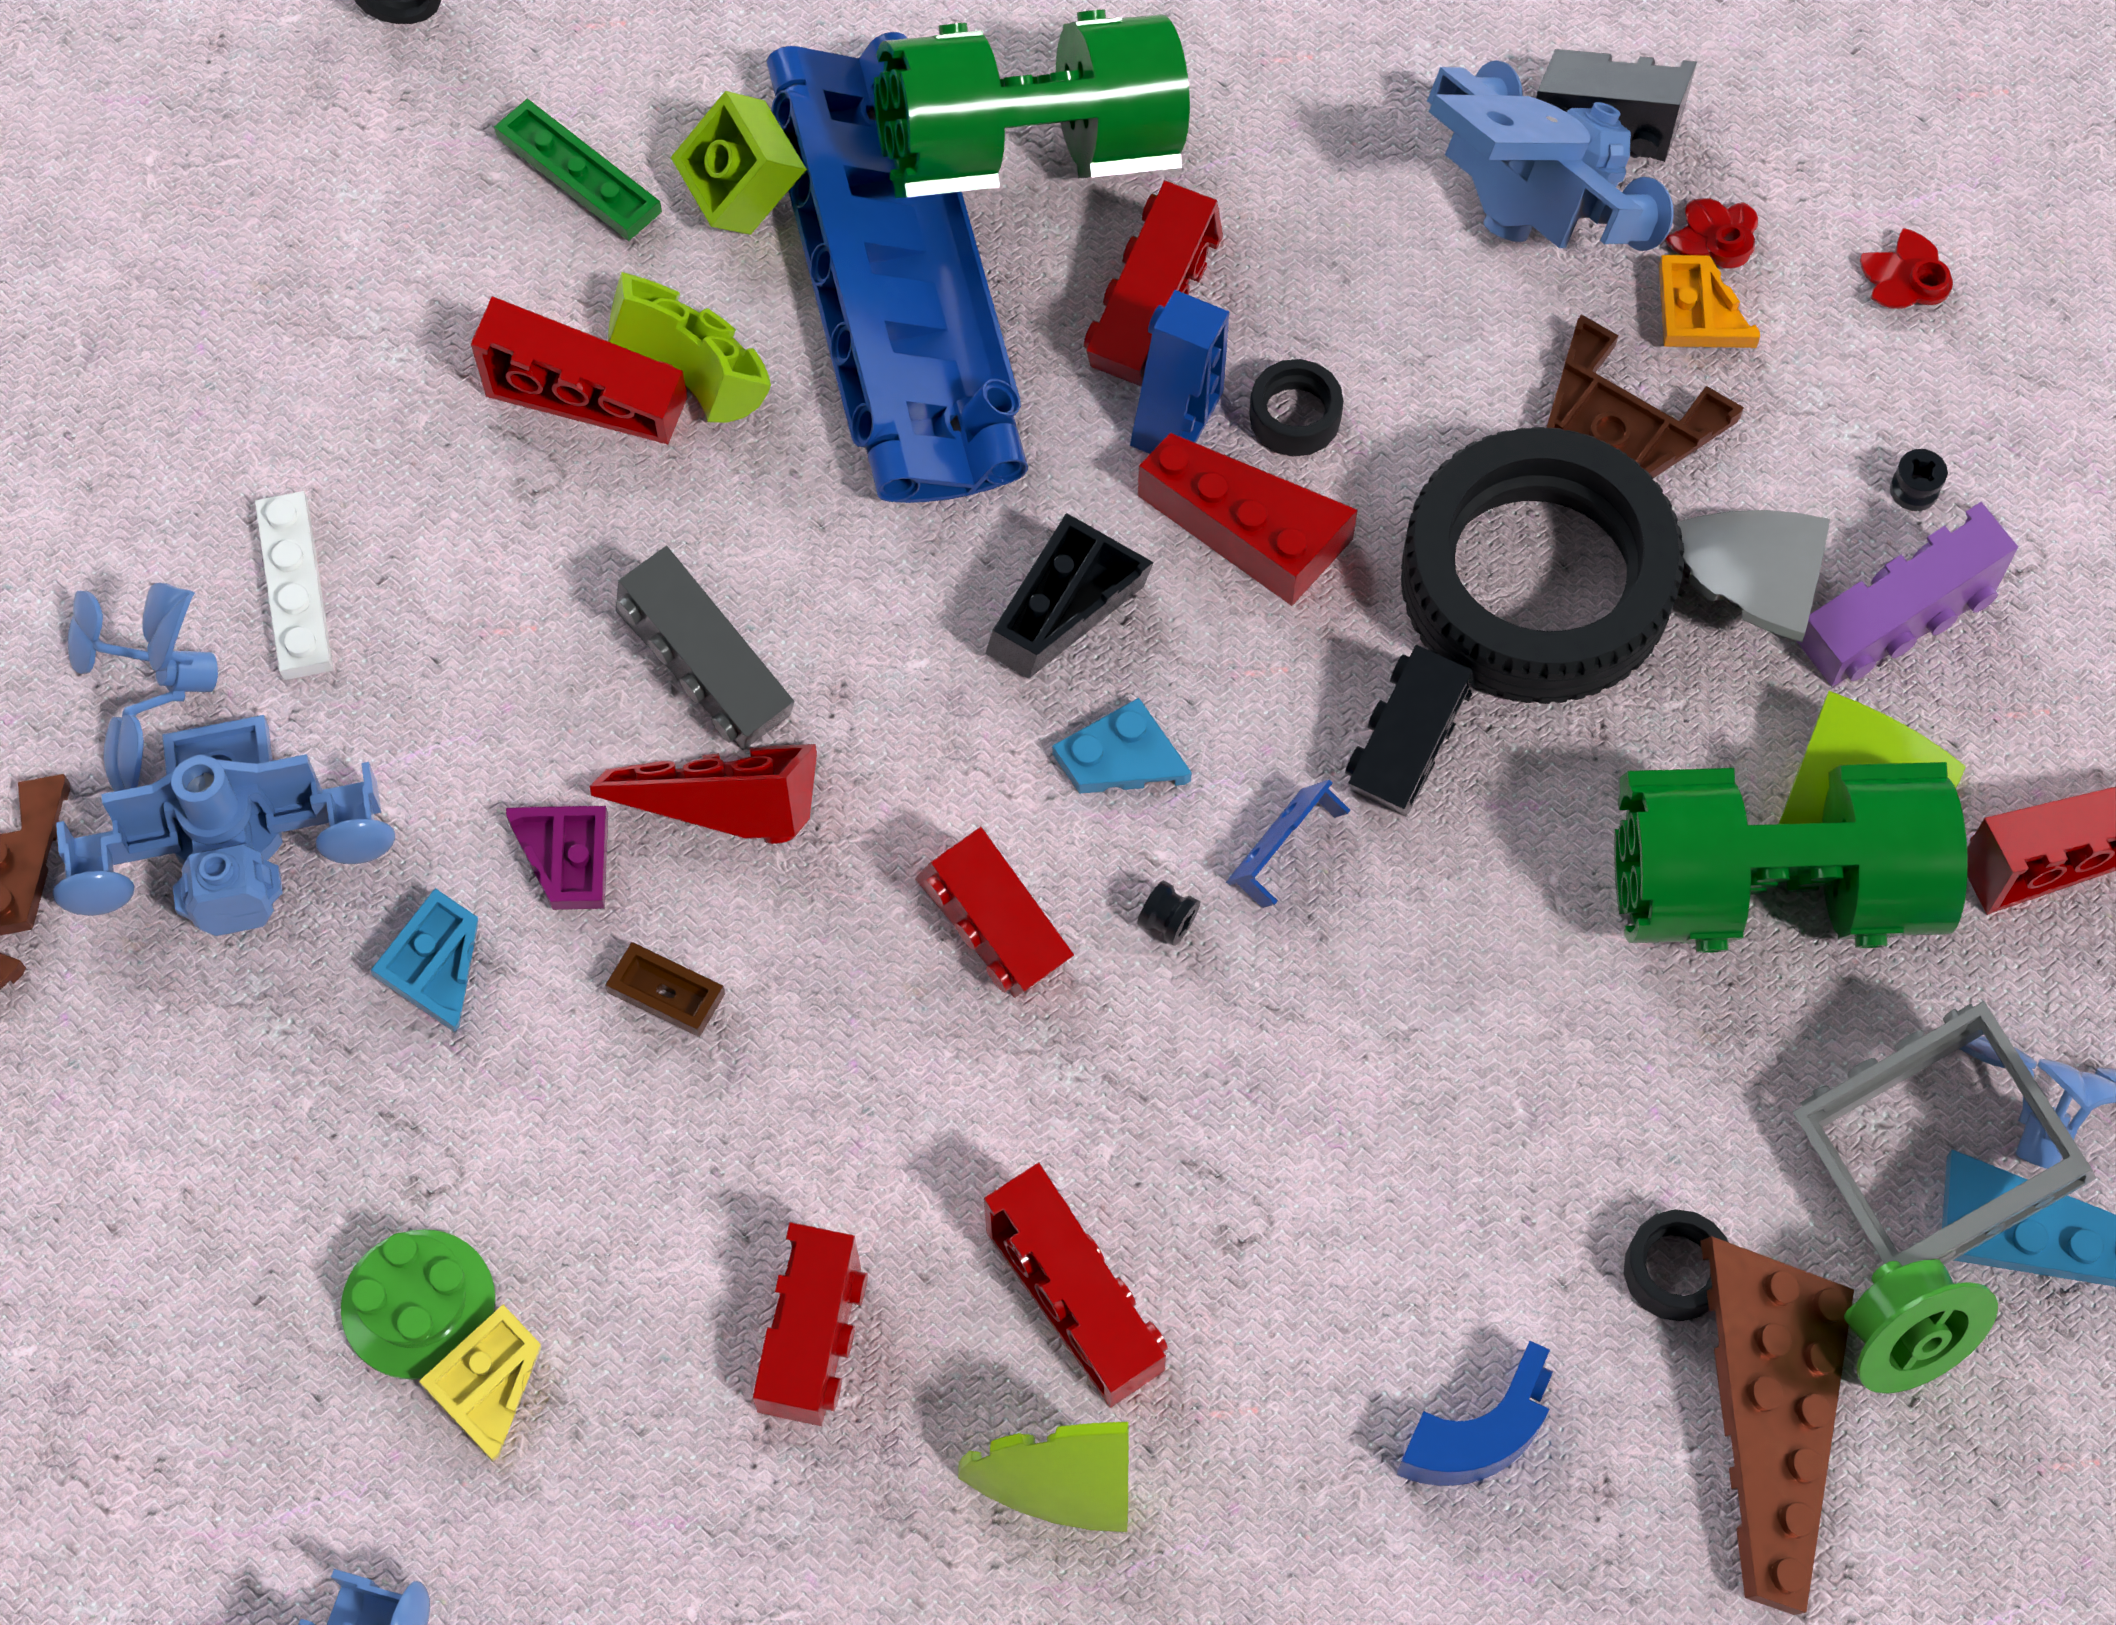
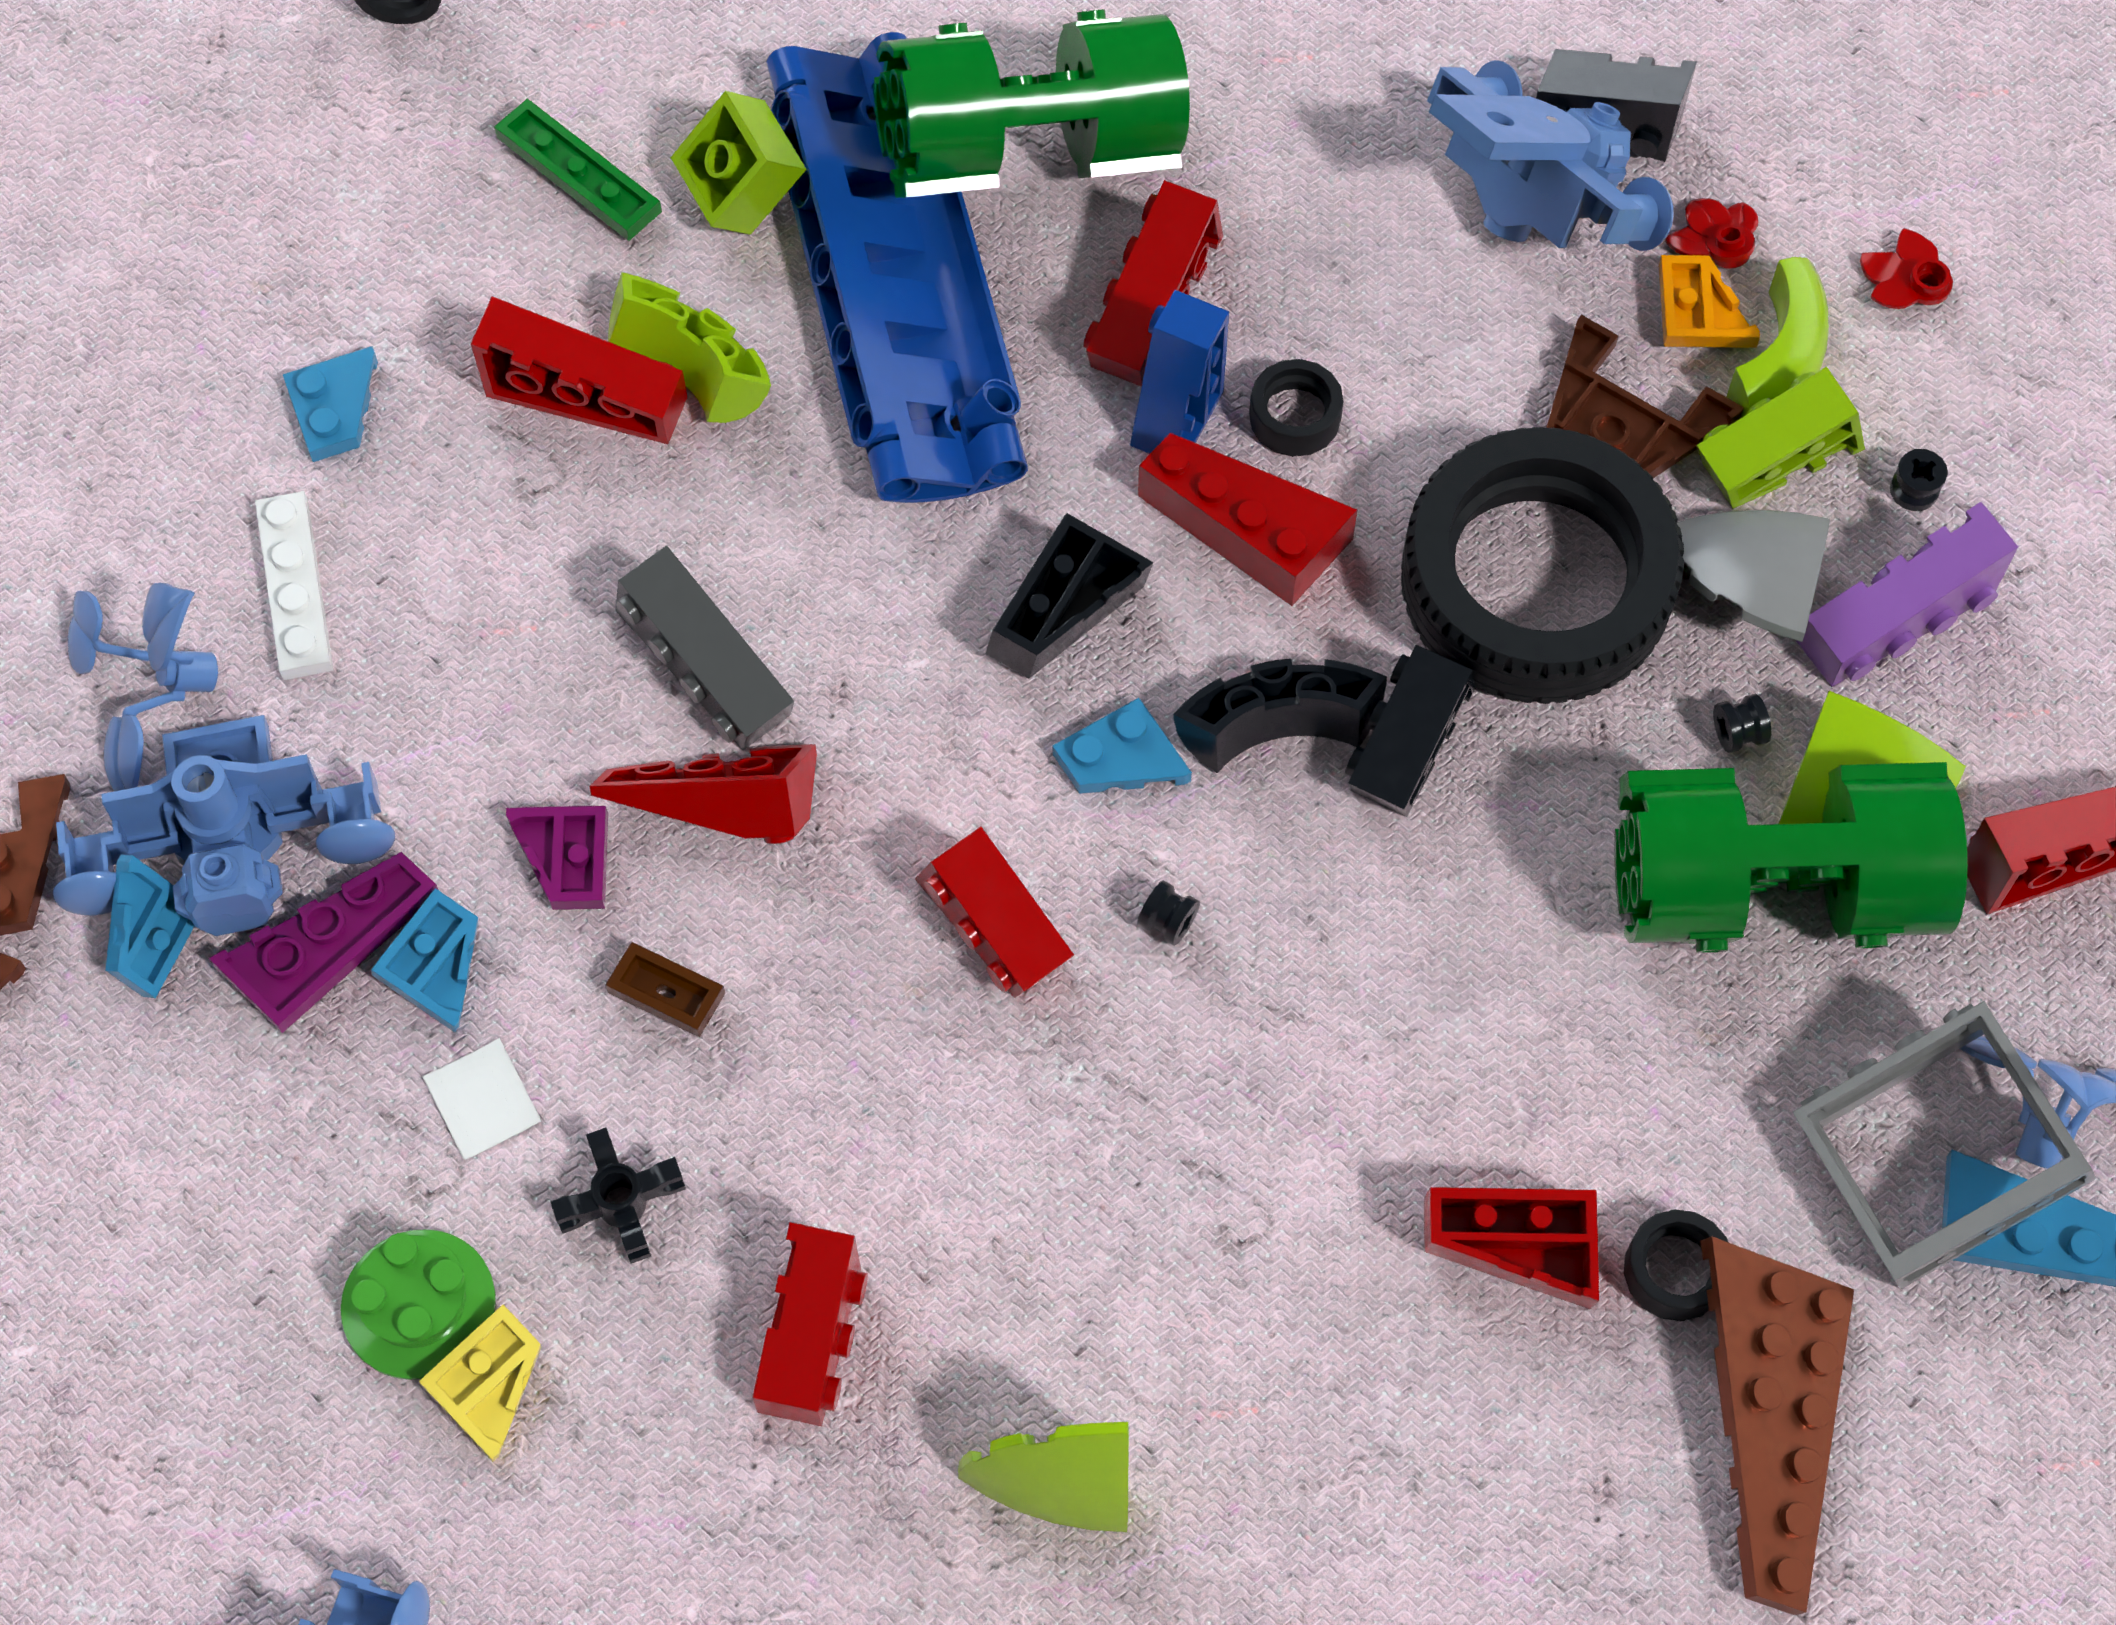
red wedge [984,1162,1168,1408] -> none
blue piece [1226,779,1350,908] -> none
blue arch [1397,1341,1553,1486] -> none
bright green piece [1844,1259,1998,1393] -> none
none -> dark azure wing [105,855,195,998]
none -> magenta wing [208,852,438,1033]
none -> dark azure wing [283,346,378,462]
none -> white sticker [422,1038,542,1160]
none -> black pin [550,1127,686,1264]
none -> black brick [1173,658,1387,773]
none -> red wedge [1424,1187,1599,1309]
none -> lime wedge [1697,366,1865,509]
none -> black wheel [1713,693,1772,753]
none -> lime brick [1726,257,1829,419]

